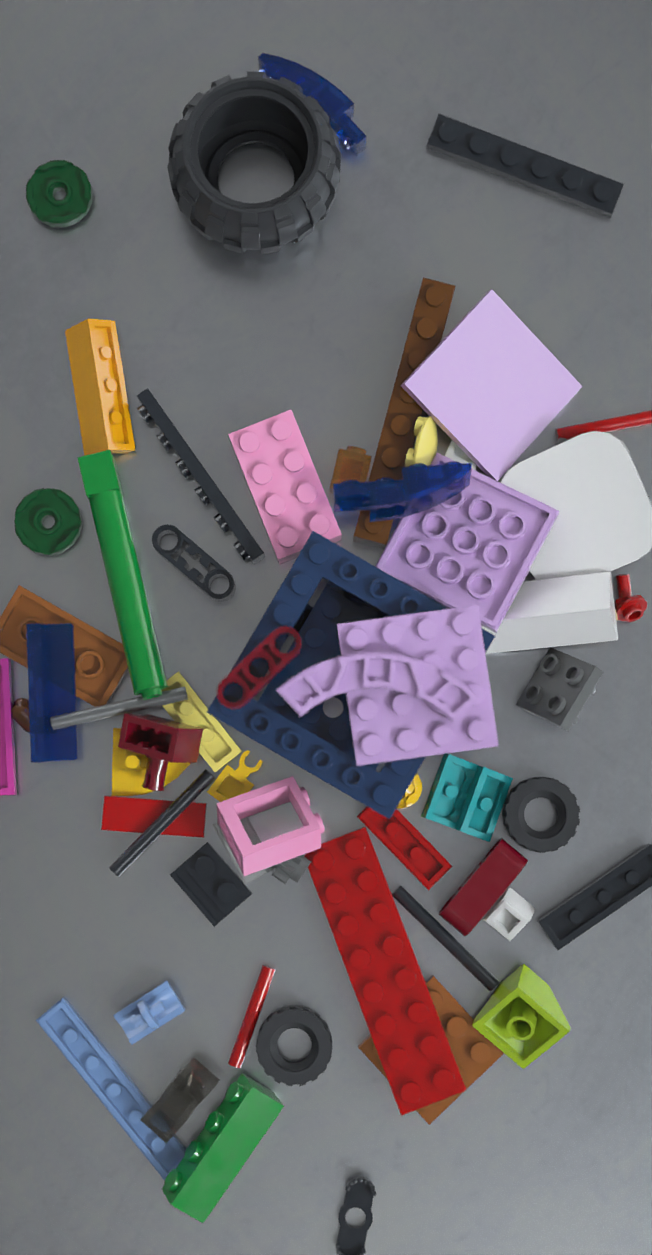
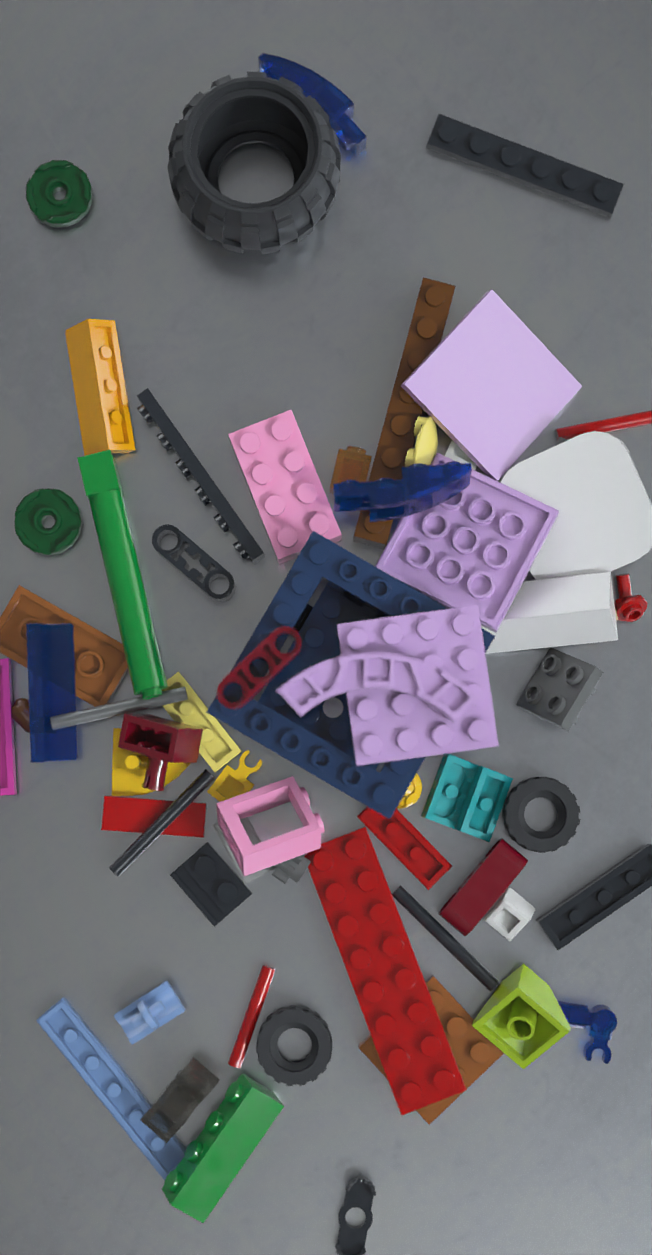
none -> clear blue bar [558,1001,617,1064]

